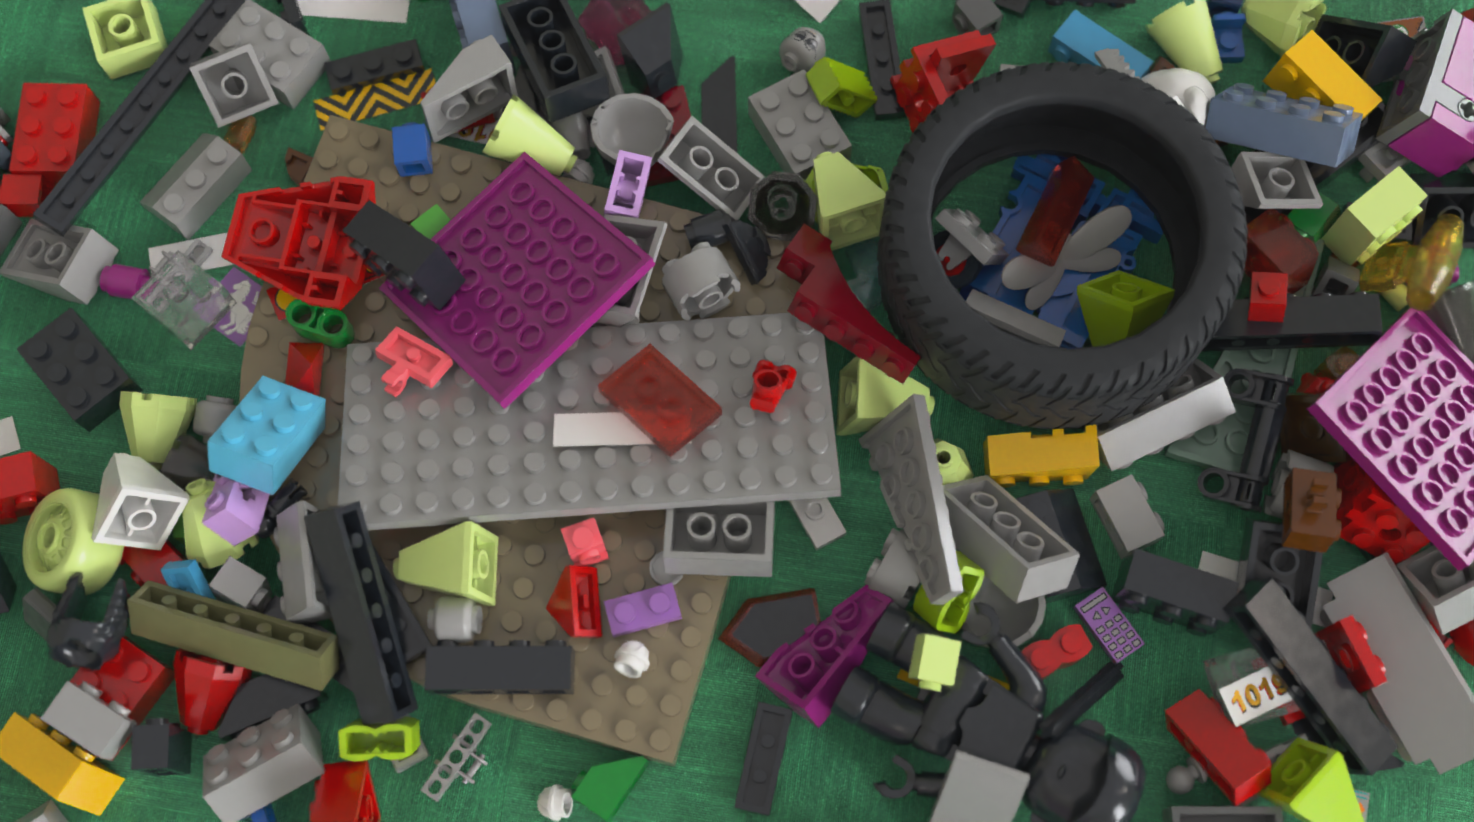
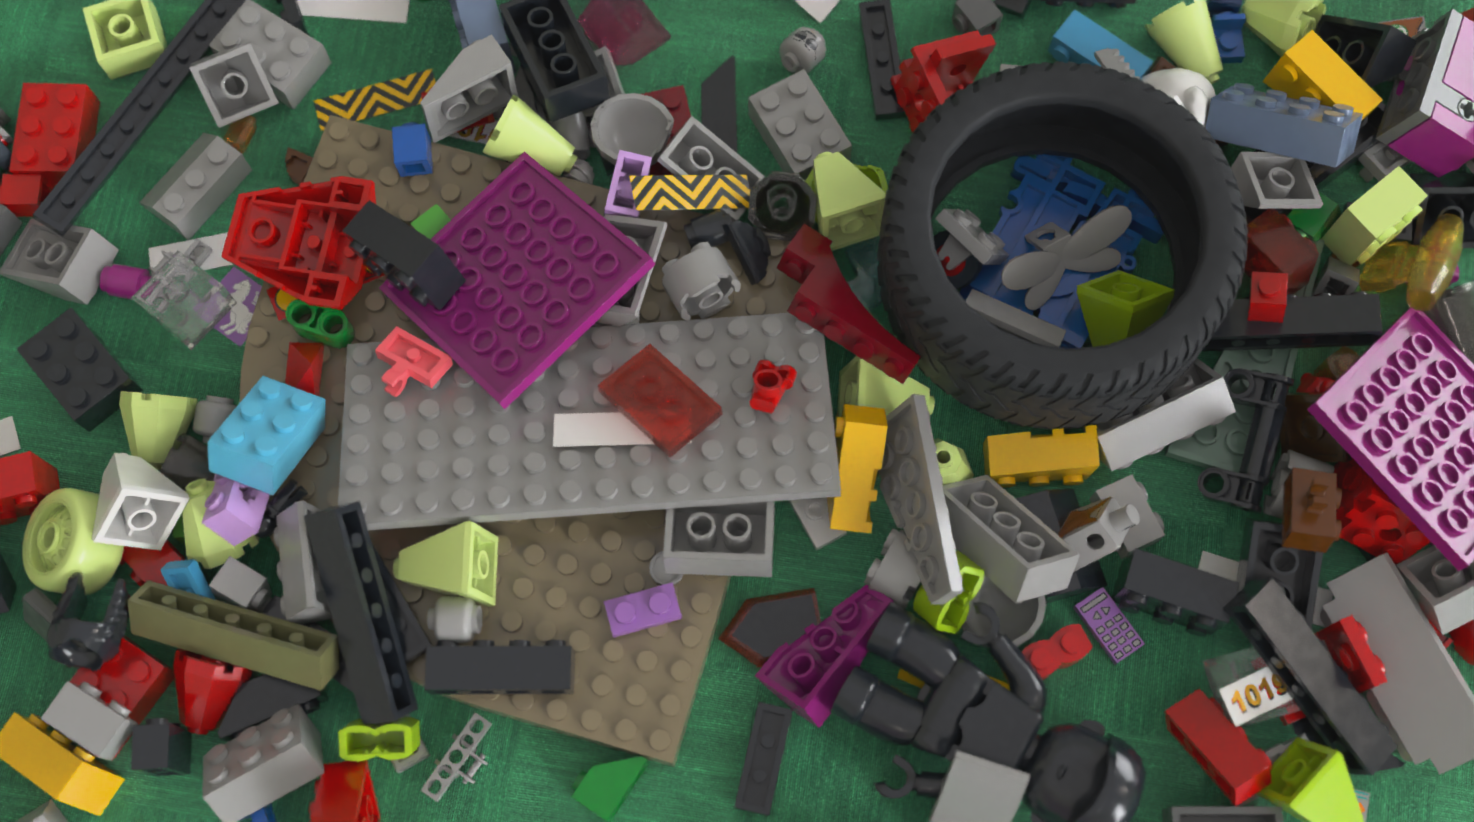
black plate [324,38,425,95] -> none
white plate [537,784,573,821] -> none
red slope [545,565,602,639] -> none
coral brick [561,517,609,567] -> none
white plate [614,641,649,678] -> none
black slope [616,2,683,99] -> none
lime brick [806,57,878,118] -> none
yellowish green brick [908,634,961,691] -> none
clear red slope [1016,156,1095,267] -> none
black axle [1039,661,1124,740] -> none
light grey pin [1166,757,1208,795] -> none
yellowish green hinge [1377,275,1416,312] -> none
none -> sticker [629,175,754,210]
none -> yellow wedge [827,404,888,534]
none -> light grey torso [1057,497,1140,571]

